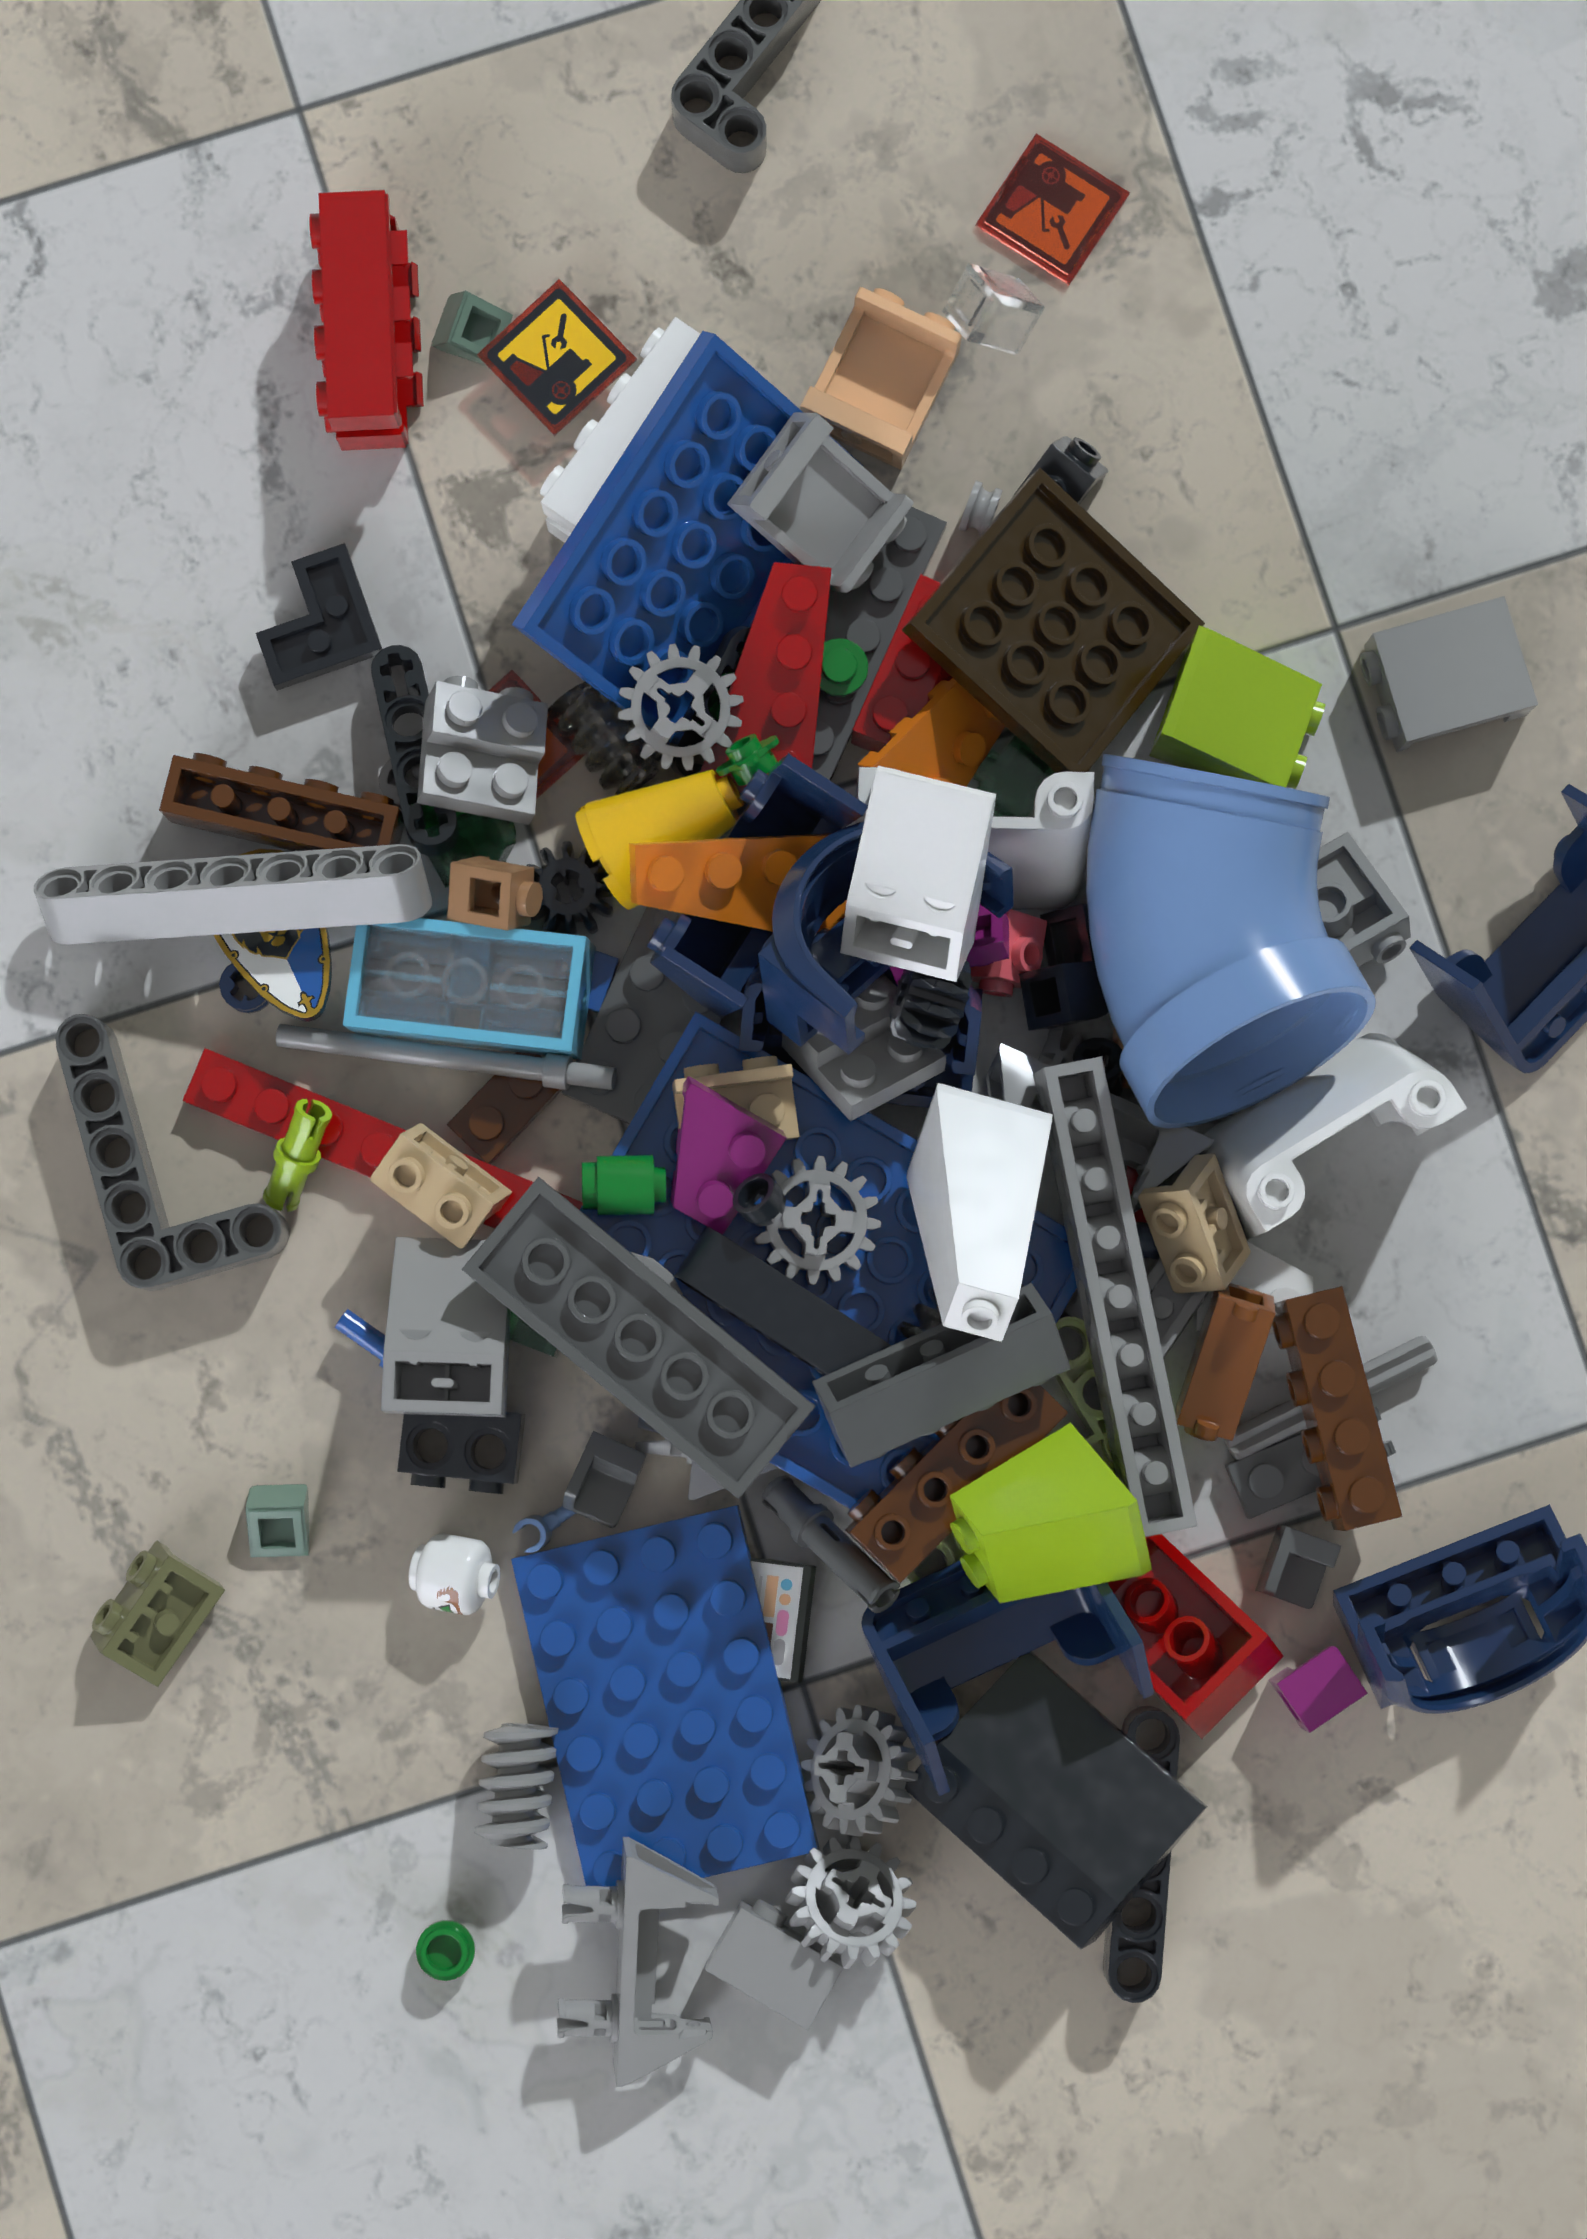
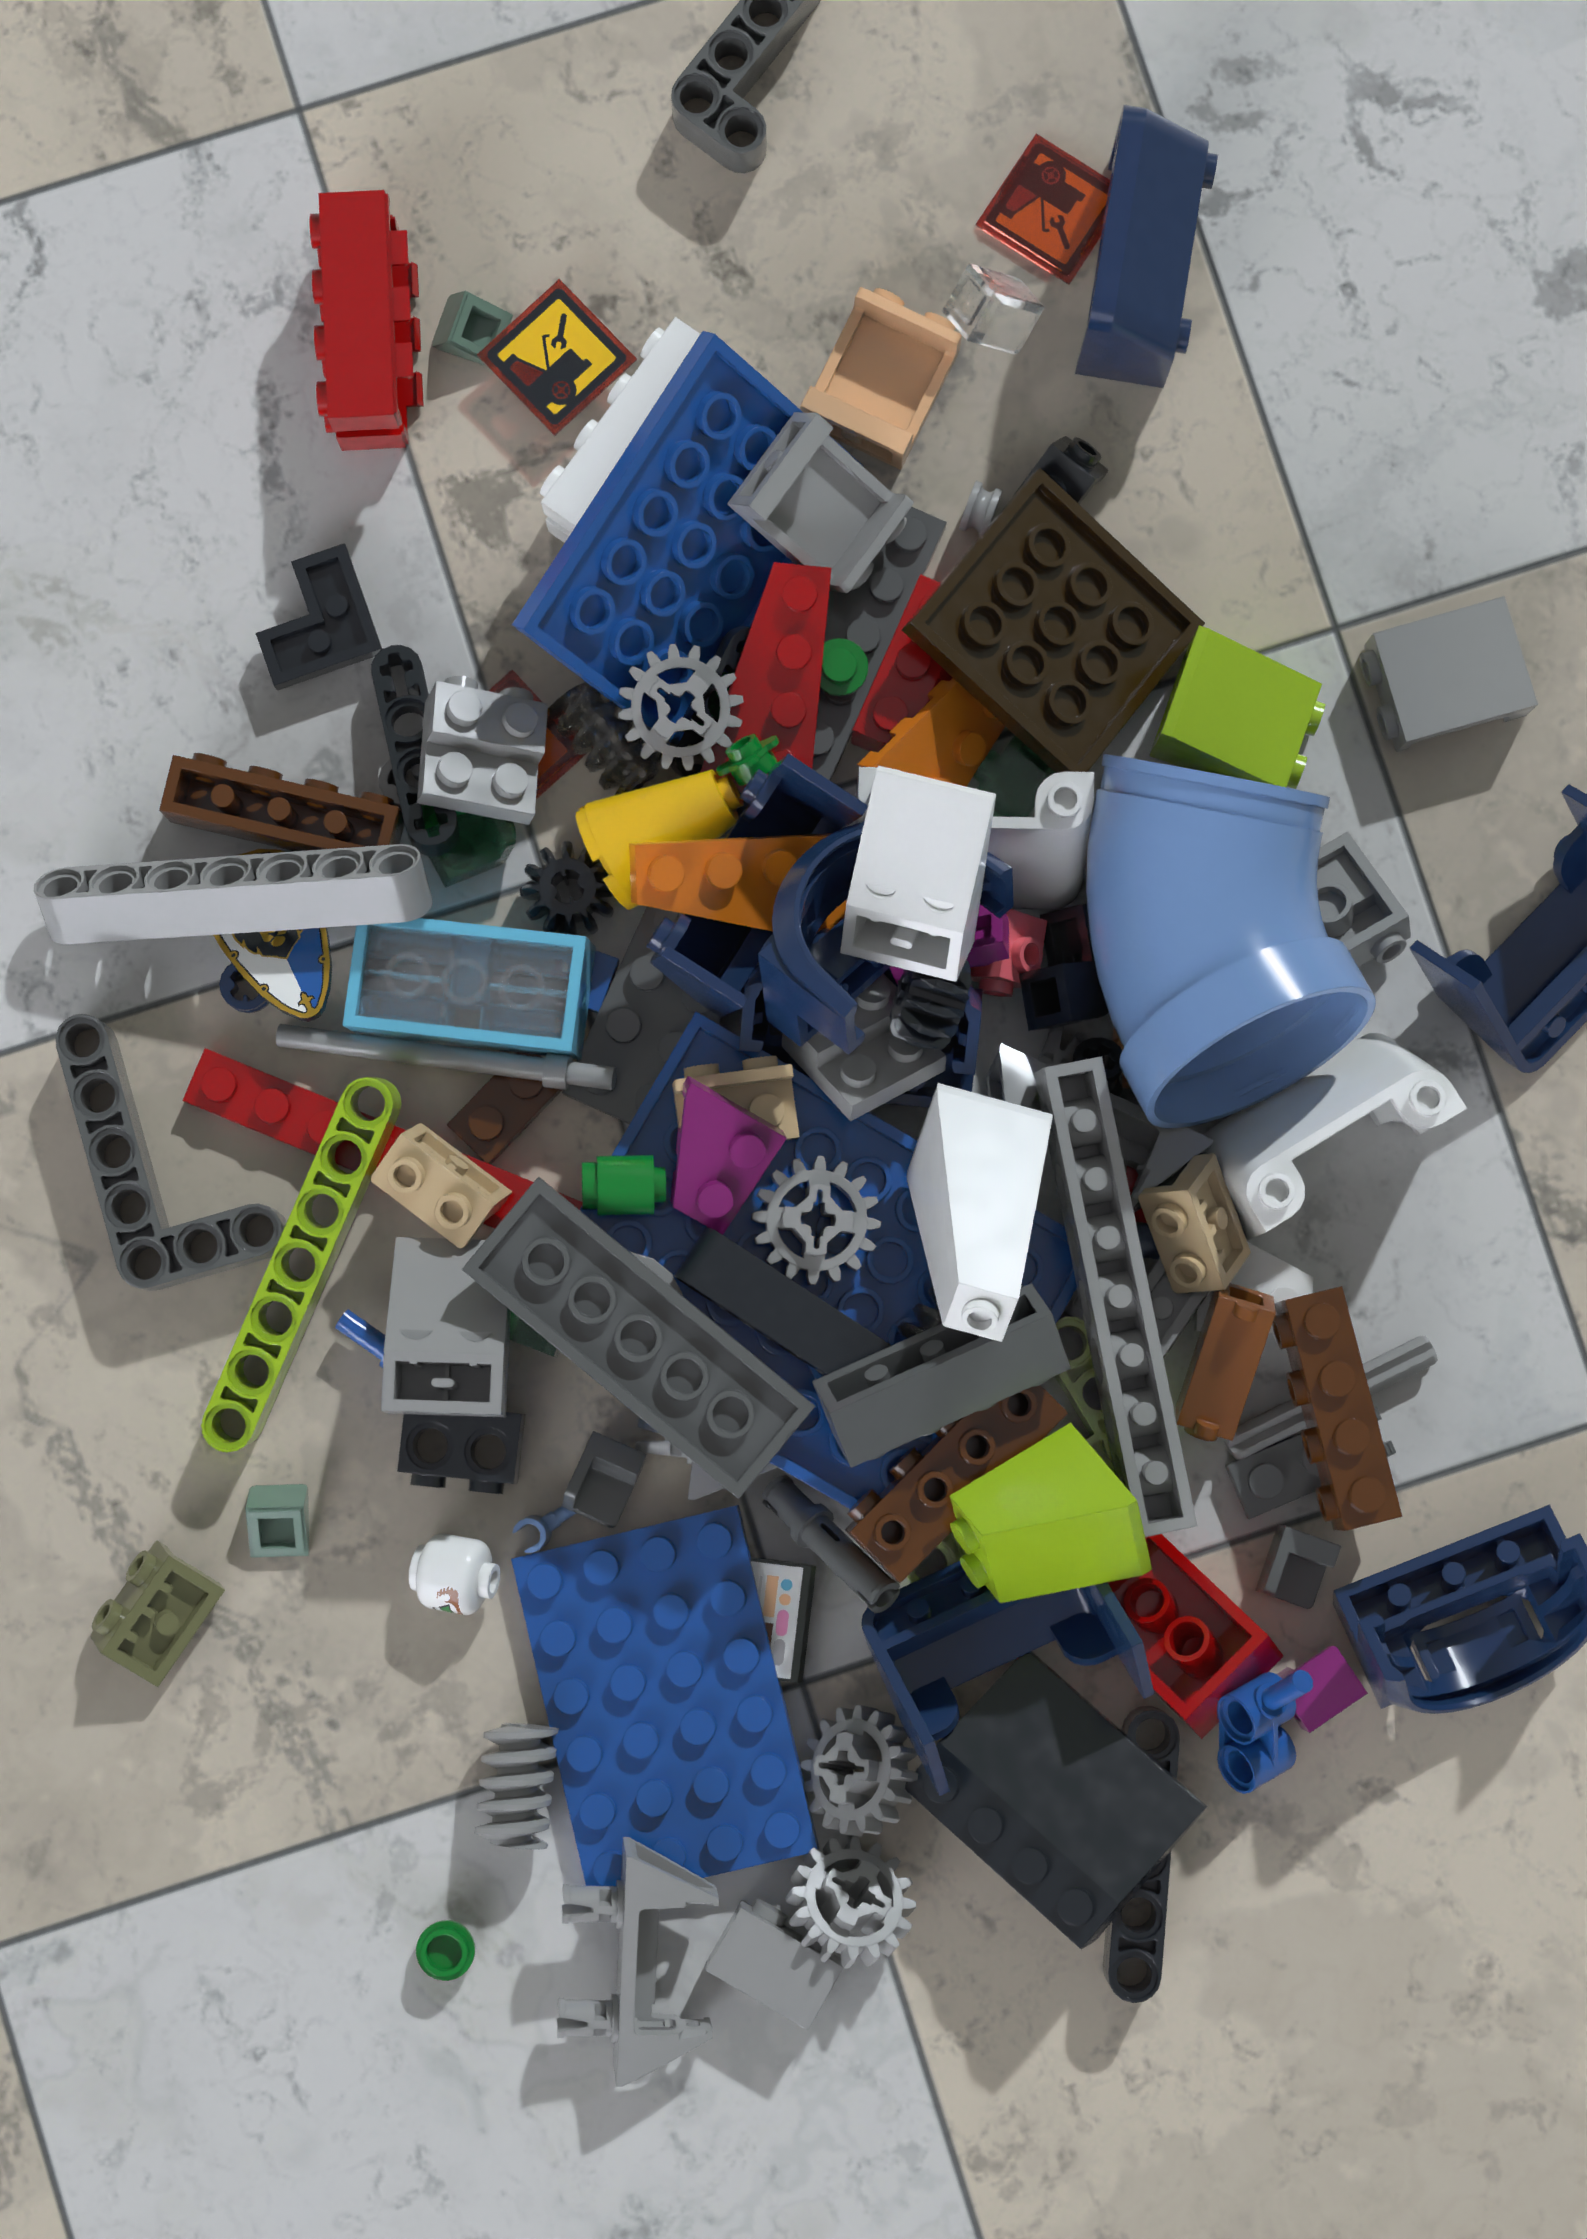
lime pin [263,1099,332,1212] -> none
medium nougat brick [447,856,543,931] -> none
black hinge [733,1173,786,1227] -> none
none -> lime beam [201,1077,402,1453]
none -> dark blue windscreen [1075,105,1218,388]
none -> blue beam [1217,1670,1313,1794]

